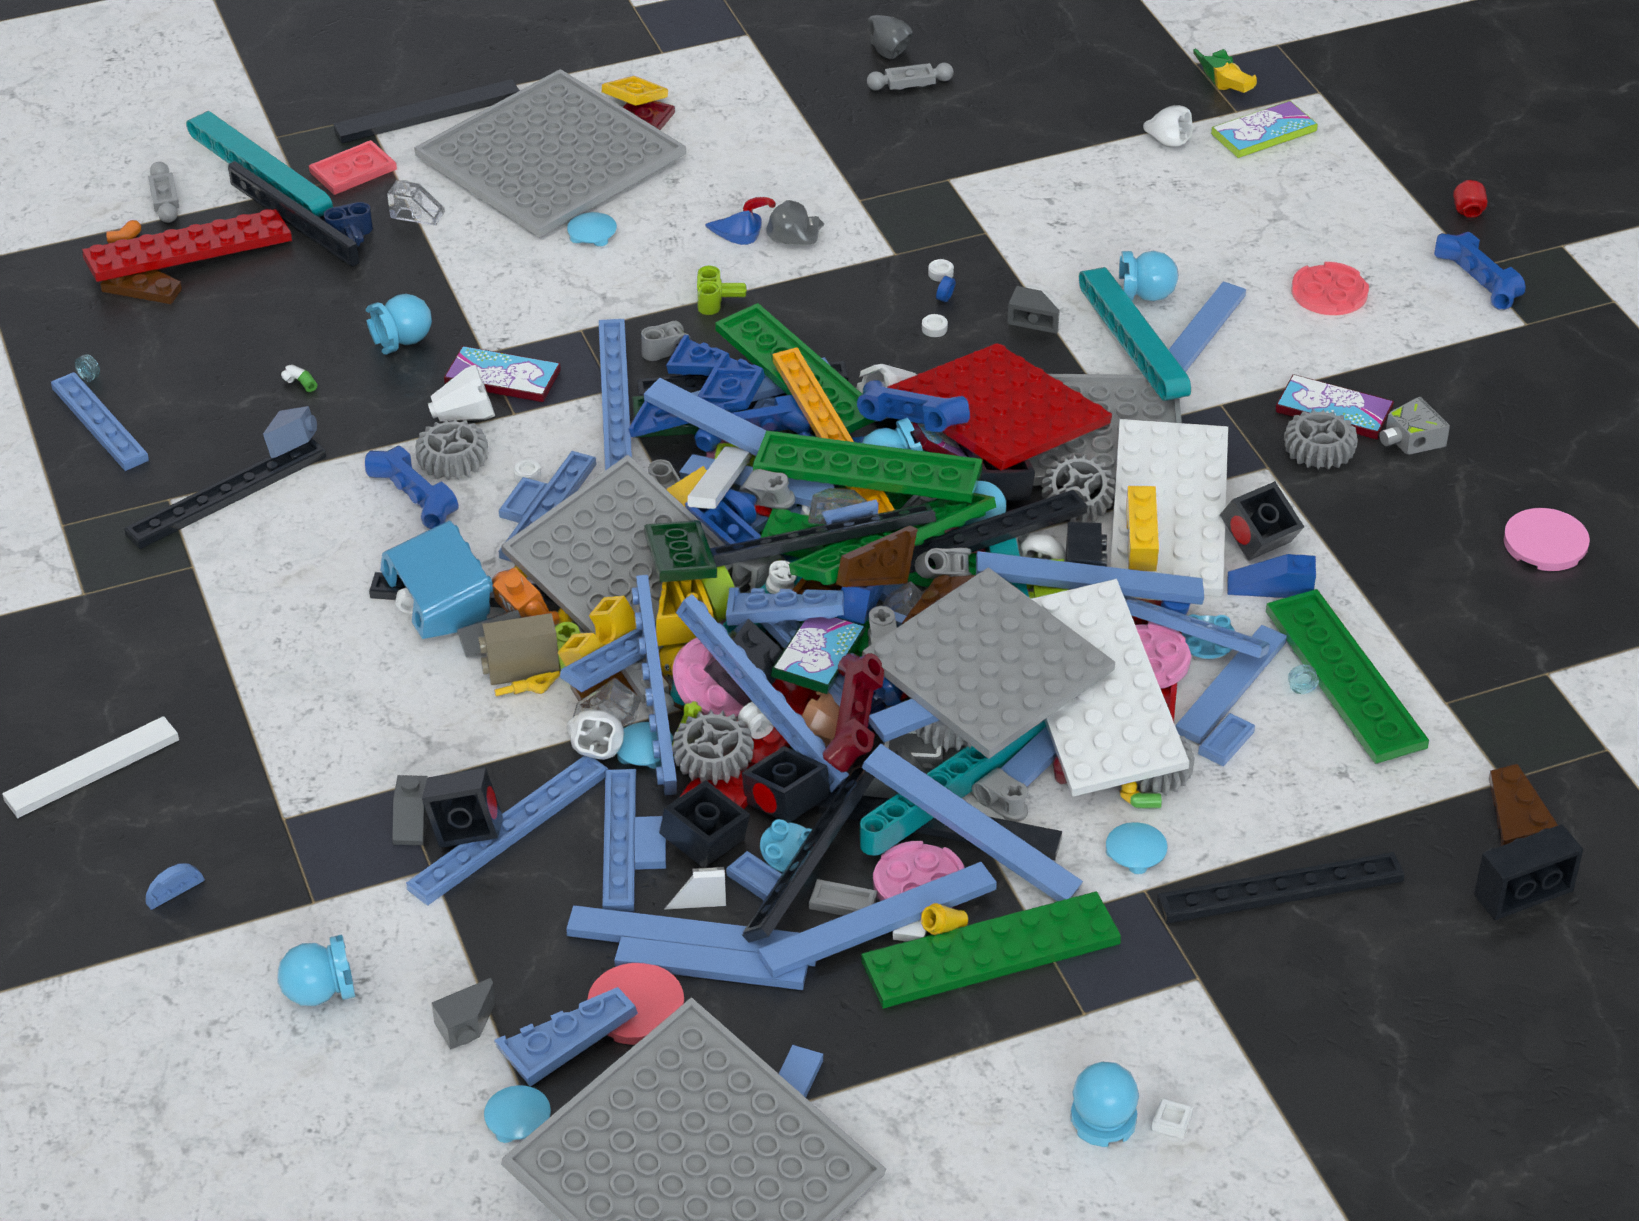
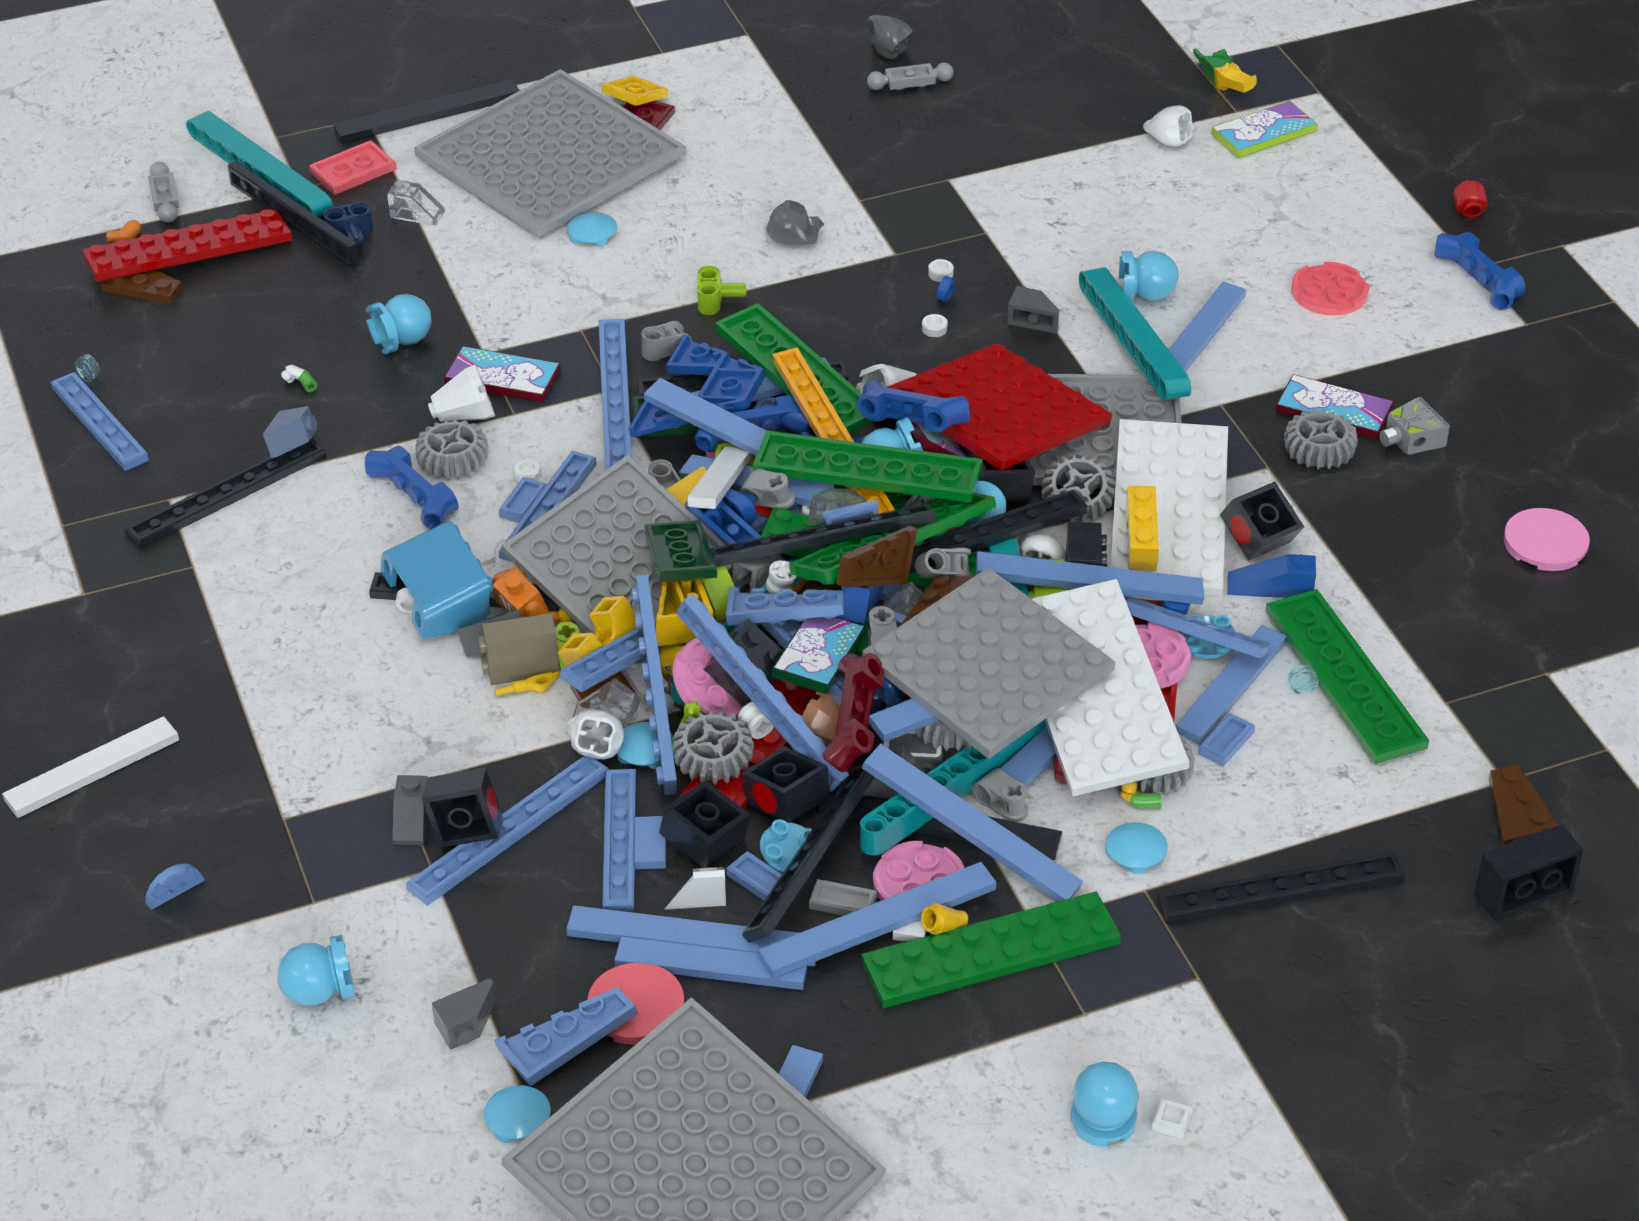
blue piece [705,197,776,245] -> none

